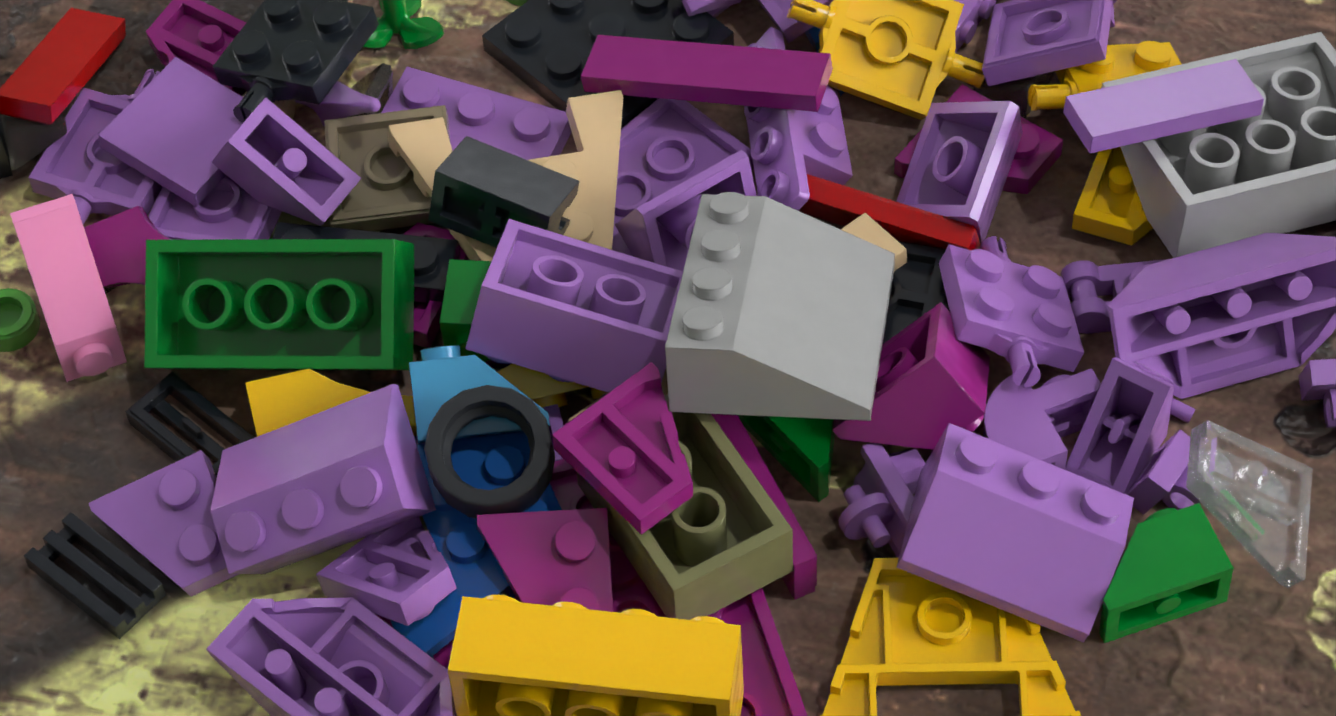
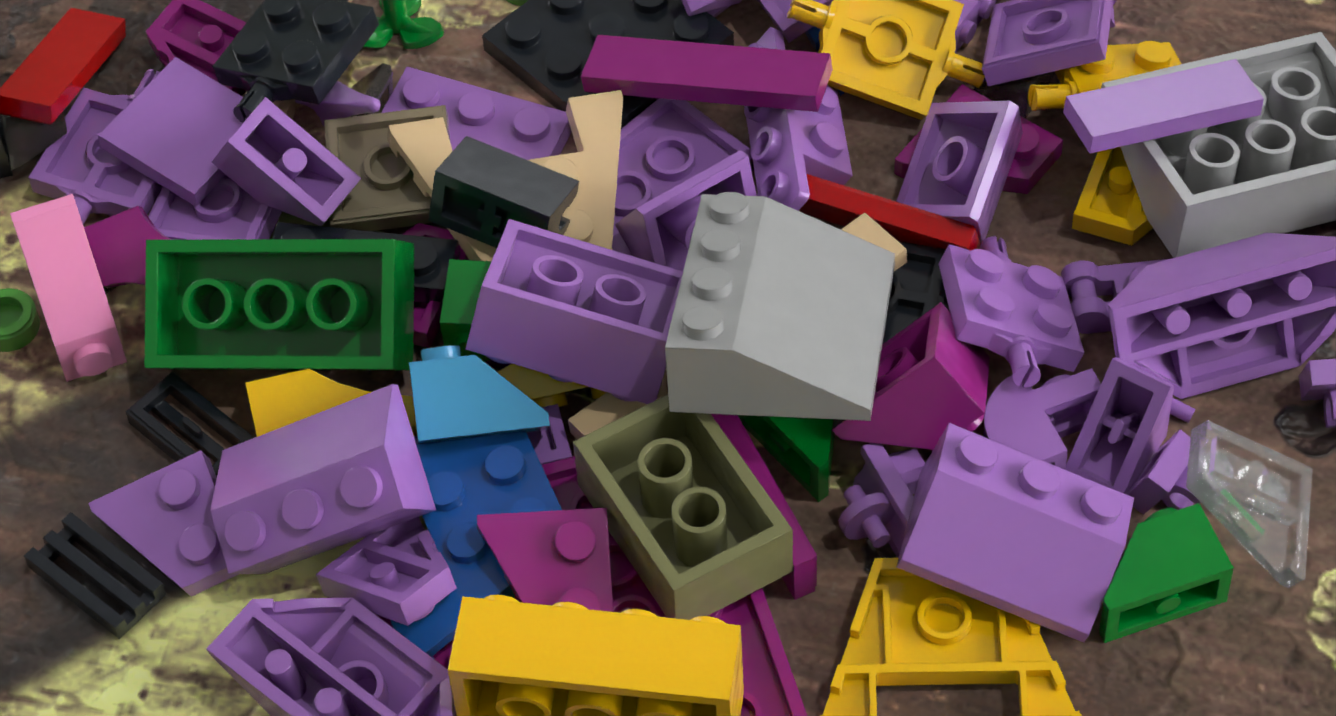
black tyre [424,385,556,518] -> none
magenta wing [552,362,693,535] -> none

